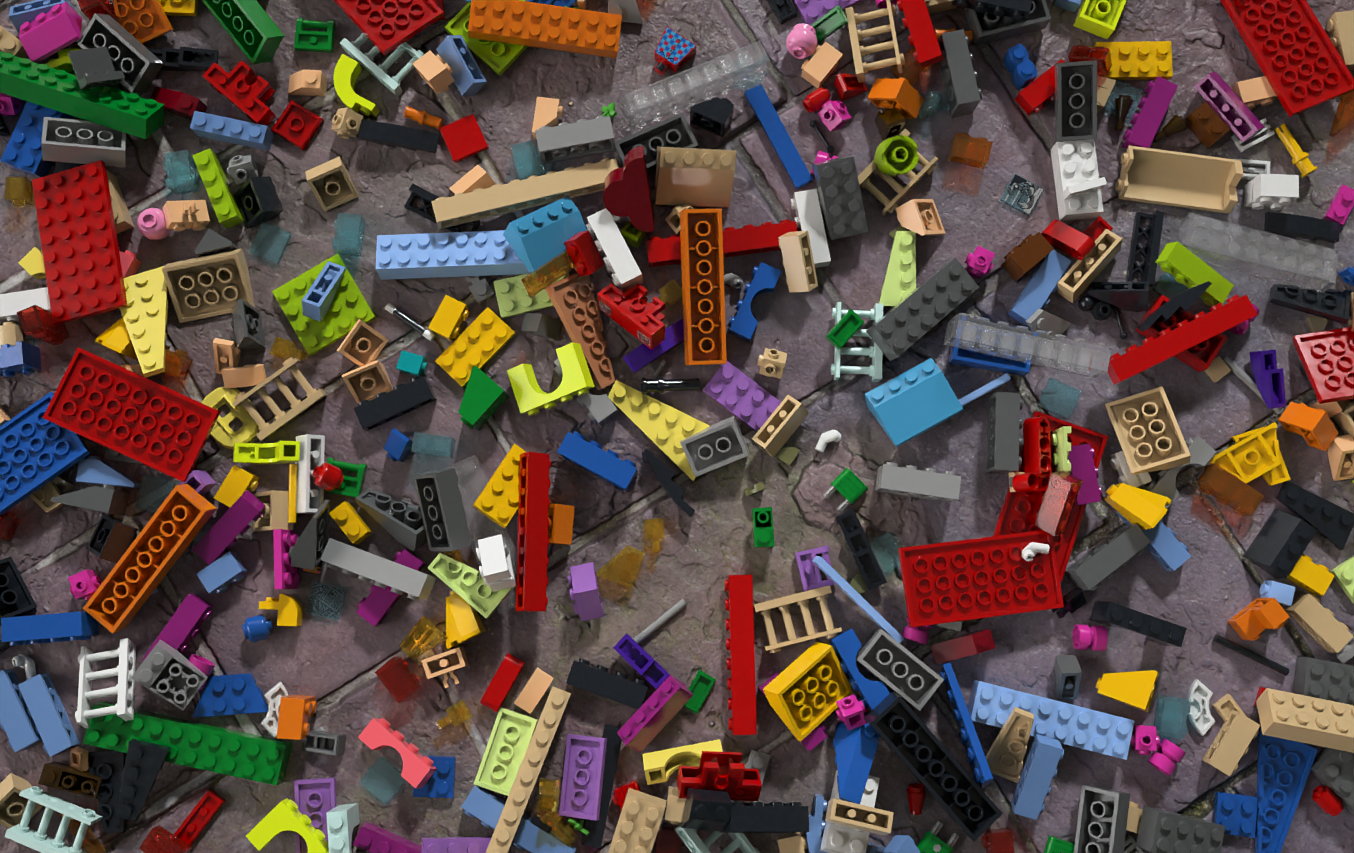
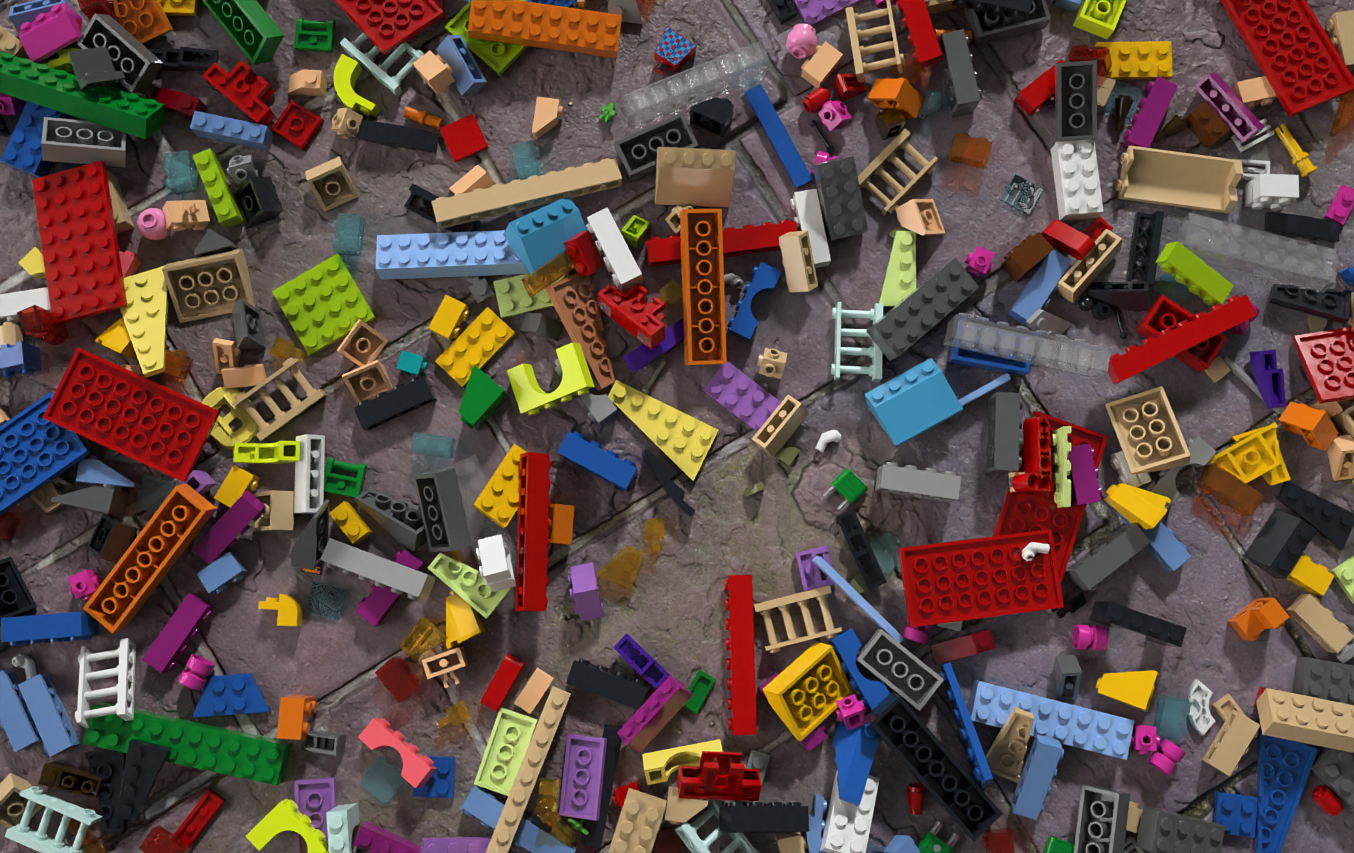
clear yellow brick [4,177,33,207] -> none
medium nougat tile [70,746,88,772] -> none
light grey slope [131,640,208,710] -> none
blue head [242,614,273,642] -> none
clear light blue piece [249,222,292,264] -> none
white tile [261,682,288,739] -> none
dark pink plate [273,529,300,589] -> none
yellow bar [288,464,297,523] -> none
medium blue slope [302,261,346,322] -> none
red head [312,463,344,491] -> none
blue slope [384,428,416,462] -> none
black bar [385,303,435,341] -> none
light grey brick [535,115,615,164] -> none
dark red brick [603,146,655,232] -> none
light grey bar [633,599,687,644] -> none
black pin [641,377,700,395] -> none
light grey slope [680,416,749,477] -> none
black slope [681,788,733,831] -> none
green slope [752,507,775,548] -> none
green tile [810,5,848,43] -> none
green tile [825,309,864,350] -> none
tan brick [825,798,894,836] -> none
lime brick [874,135,919,176] -> none
blue brick [1003,44,1037,89] -> none
clear red brick [1035,471,1083,536] -> none
clear light blue piece [1037,377,1081,419] -> none
white plate [1062,176,1107,199] -> none
black slope [1137,281,1212,332] -> none
black bar [1213,634,1289,676] -> none
light blue brick [1260,580,1295,606] -> none

